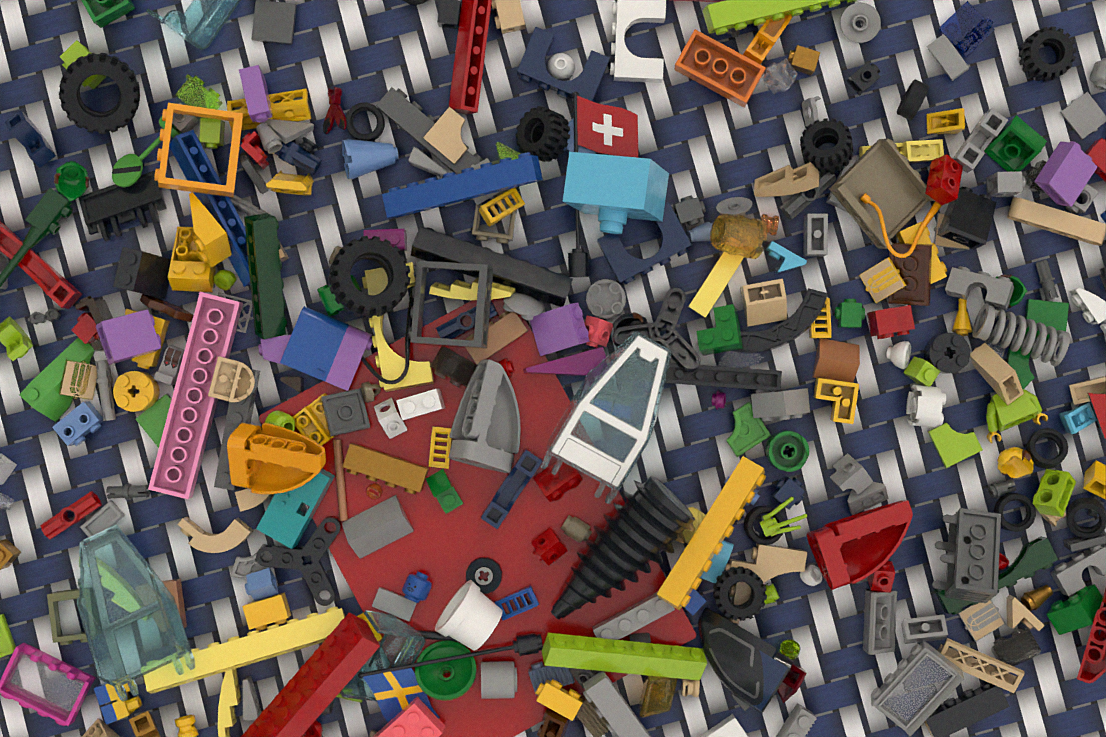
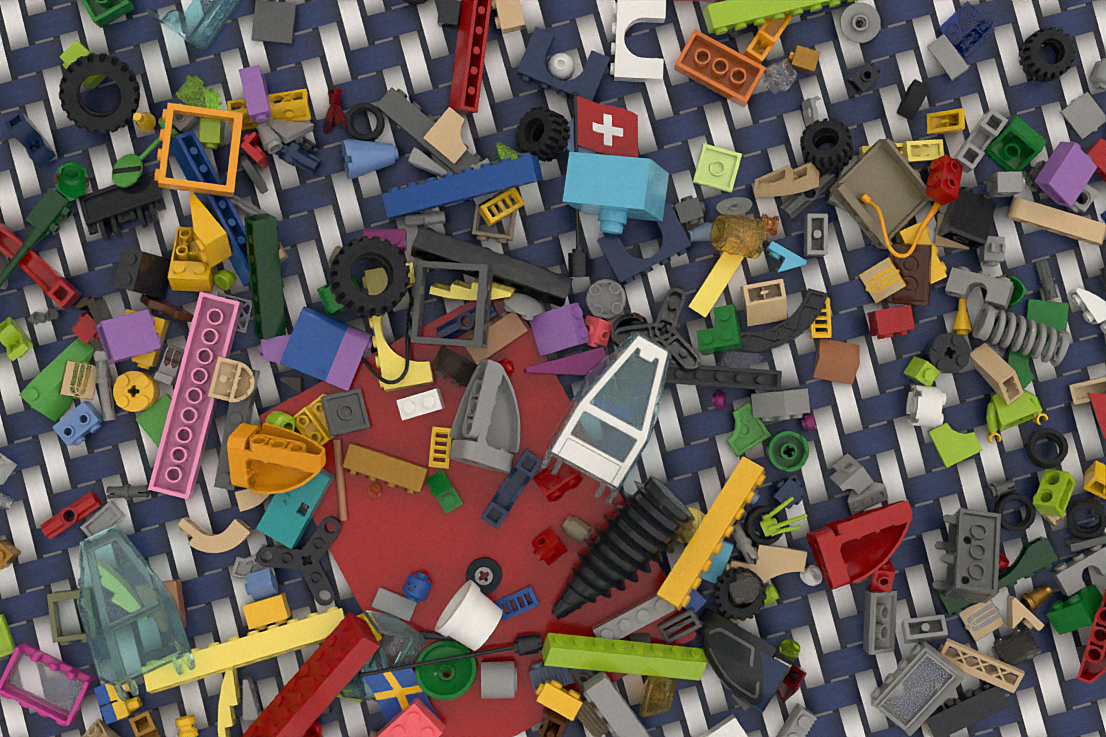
yellow slope [266,171,314,195] -> none
light grey slope [342,495,414,559] -> none
dark tan tile [361,382,381,403] -> none
white bracket [374,398,407,439] -> none
tan wheel [681,679,700,697] -> none
yellow brick [813,377,859,424] -> none
green brick [835,299,865,328] -> none
white brick [887,341,911,369] -> none
yellow hair [997,447,1034,478] -> none
medium azure slope [1059,402,1097,434] -> none
none -> yellow cone [133,112,156,132]
none -> light grey axle [405,211,445,227]
none -> dark grey tile [657,607,703,644]
none -> yellowish green tile [692,143,742,193]
none -> clear smoke brick [727,572,761,604]
none -> light grey pin [732,524,759,565]
none -> magenta plate [801,413,817,432]
none -> light grey brick [979,236,1006,266]

